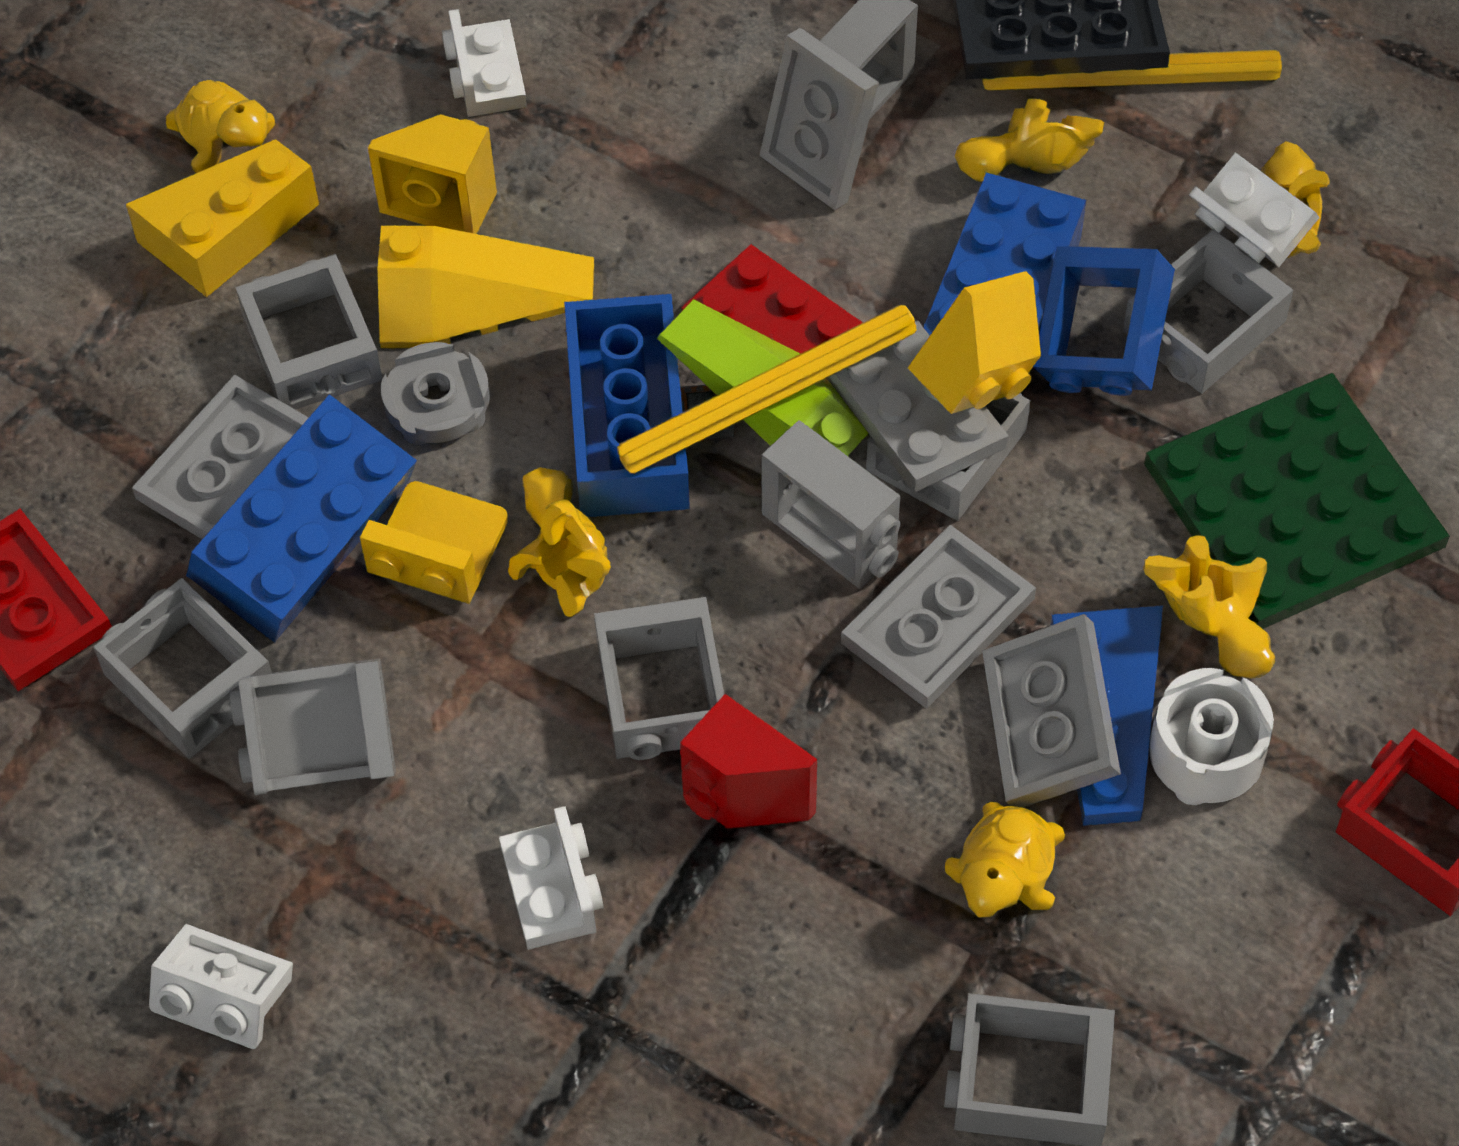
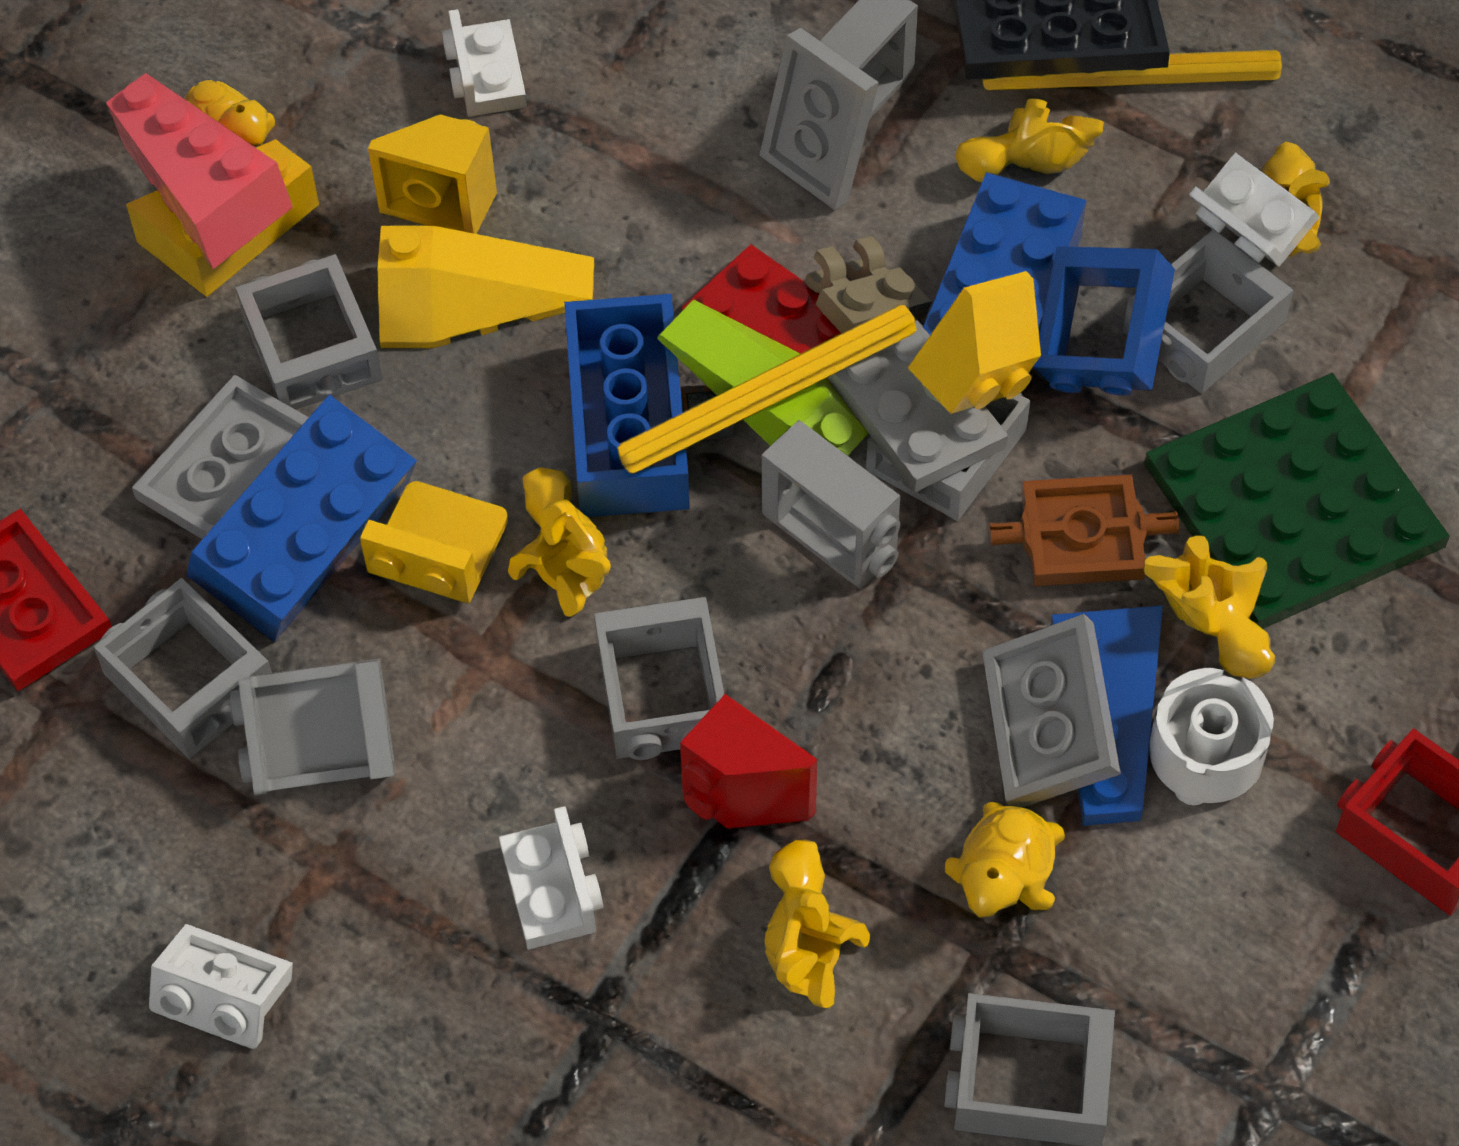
light grey plate [381,342,490,445] -> none
light grey plate [841,525,1036,709] -> none
none -> coral wedge [106,73,293,269]
none -> yellow animal [765,839,870,1008]
none -> dark tan plate [804,235,932,334]
none -> dark orange plate [988,474,1179,586]

